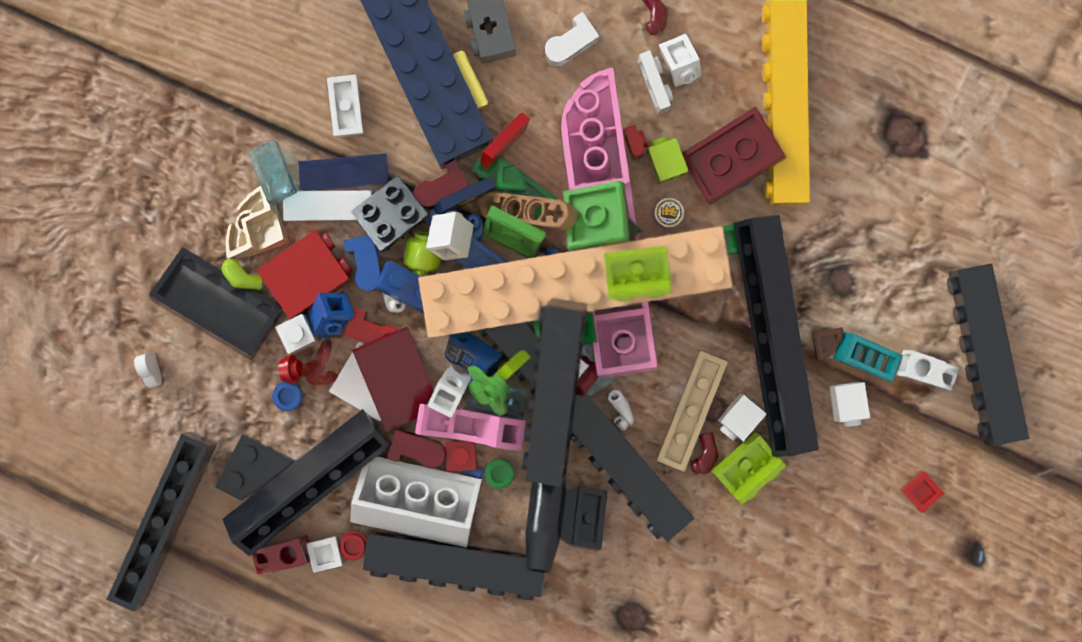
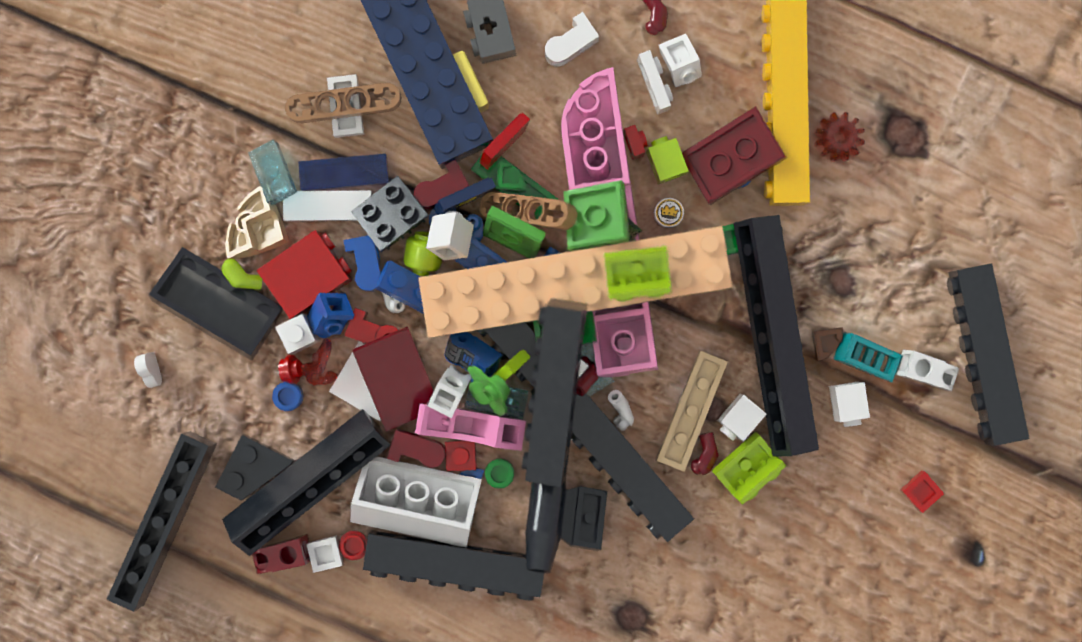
none -> medium nougat beam [285,83,402,123]
none -> clear red gear [814,112,865,162]

